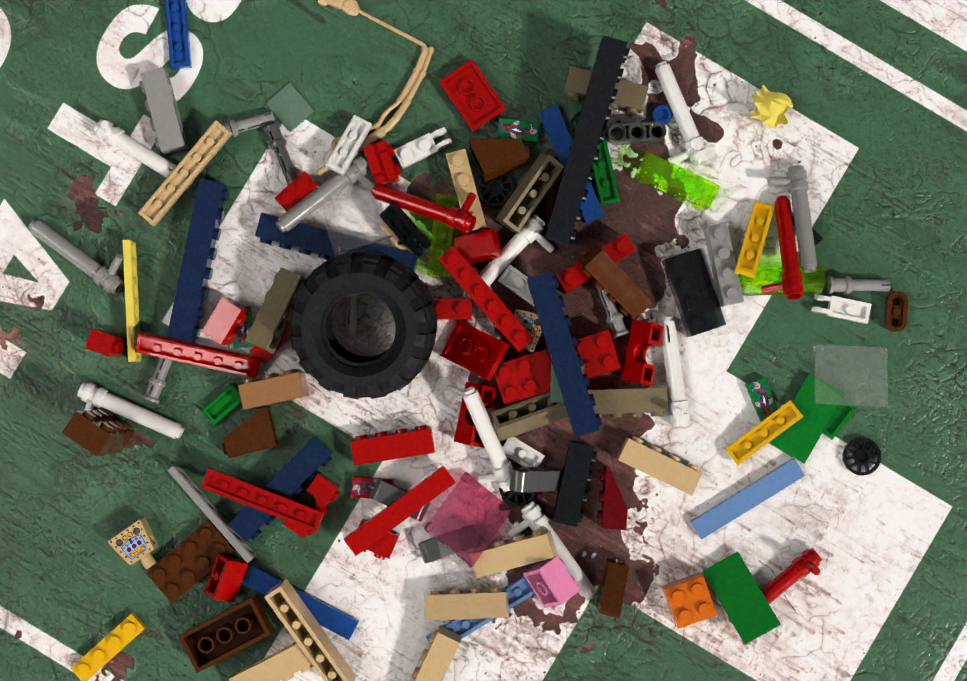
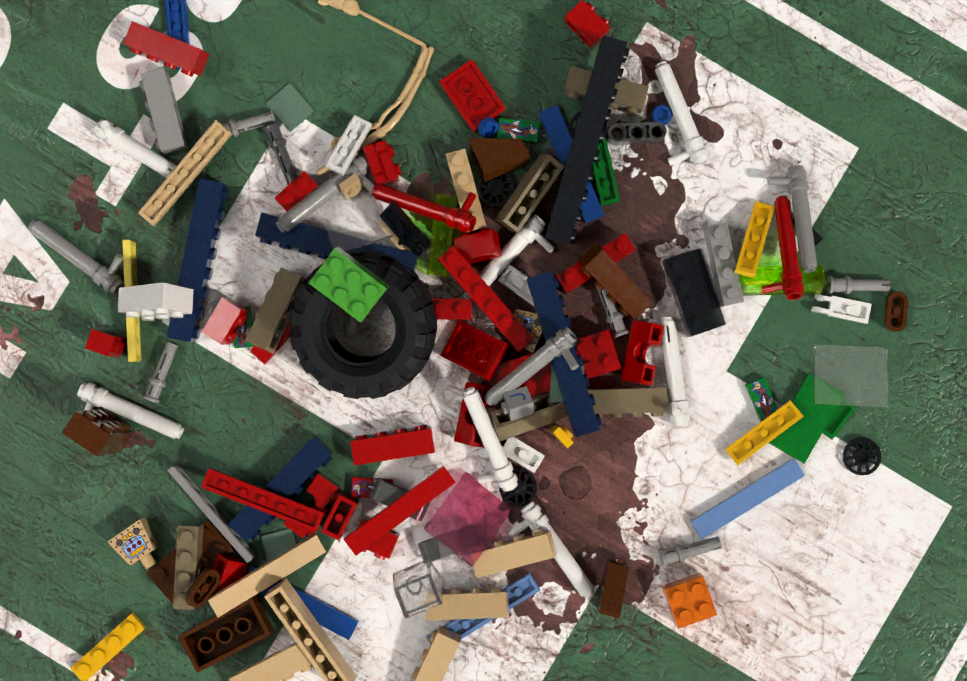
red tile [135,331,261,378] -> none
green tile [201,383,241,425] -> none
reddish brown slope [222,406,279,458] -> none
medium nougat brick [238,369,310,410] -> none
white hinge [394,127,452,169] -> none
dark grey beam [509,466,562,493] -> none
bright pink brick [523,556,580,608] -> none
black brick [552,441,597,527] -> none
dark red slope [597,465,628,530] -> none
tan brick [616,436,702,496] -> none
clear neon green brick [634,151,720,211] -> none
green tile [703,552,781,644] -> none
red cylinder [729,548,822,624] -> none
light yellow hair [749,85,793,128] -> none
none -> white piece [118,283,194,321]
none -> red brick [123,21,210,77]
none -> dark tan brick [173,523,204,610]
none -> reddish brown plate [185,569,220,608]
none -> tan tile [208,534,326,617]
none -> sand green window [261,529,297,562]
none -> bright green brick [309,247,389,323]
none -> red brick [321,493,360,541]
none -> tan plate [339,174,362,200]
none -> clear slope [393,559,443,618]
none -> blue tile [478,117,499,138]
none -> light grey cylinder [484,327,579,406]
none -> light grey brick [501,386,534,421]
none -> yellow plate [549,424,574,448]
none -> red brick [564,0,610,50]
none -> light grey pin [658,536,722,567]

